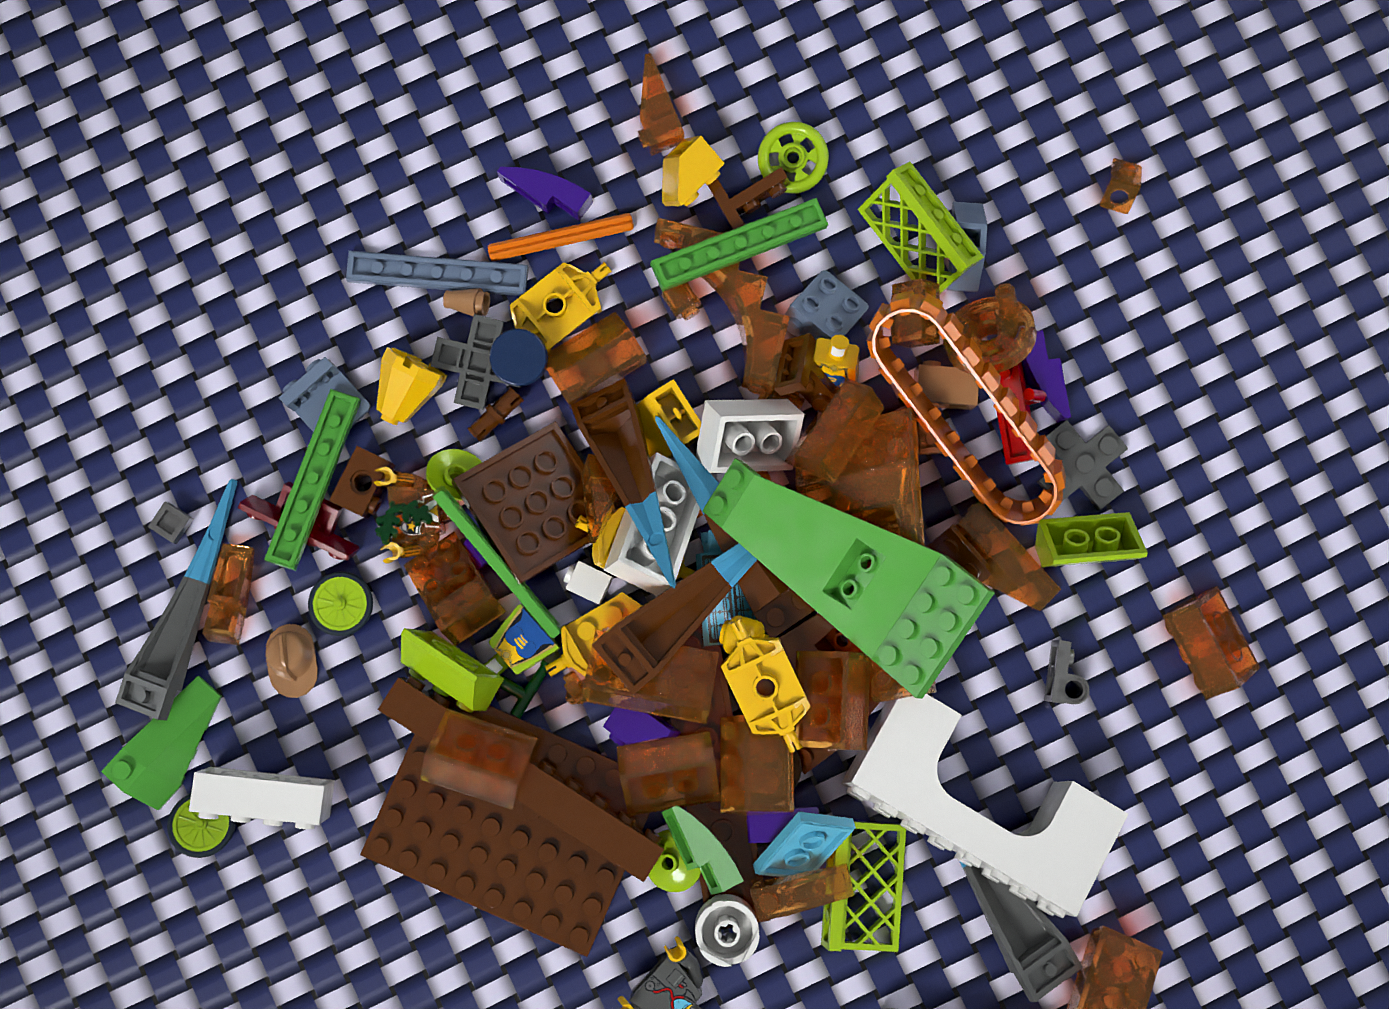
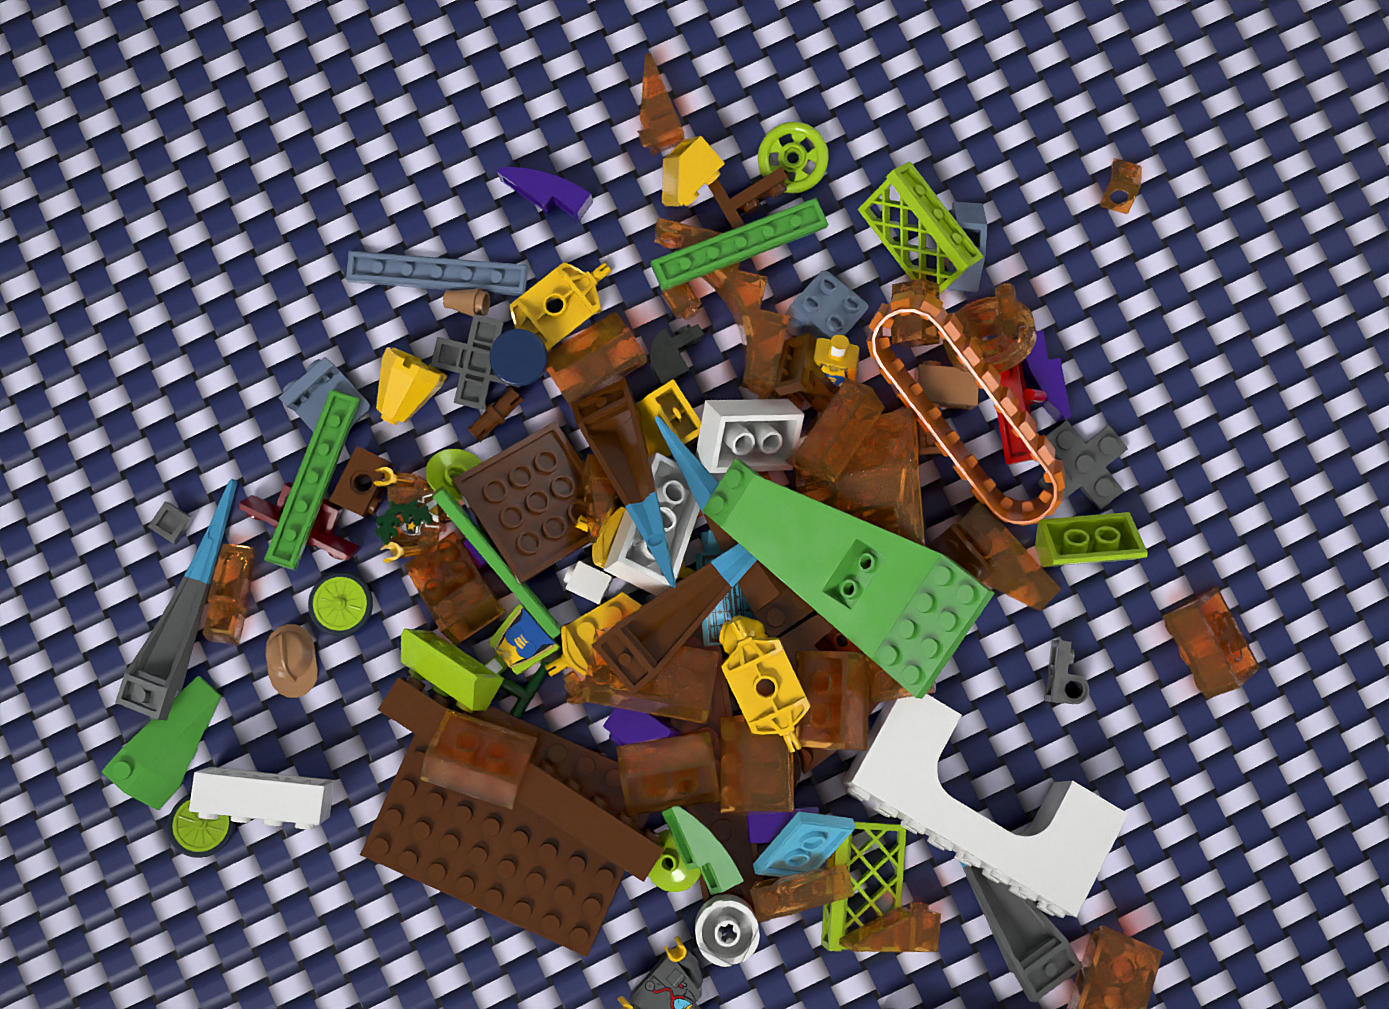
orange axle [488,213,634,261] -> none
none -> pearl dark grey brick [650,324,704,387]
none -> clear orange slope [839,902,941,952]

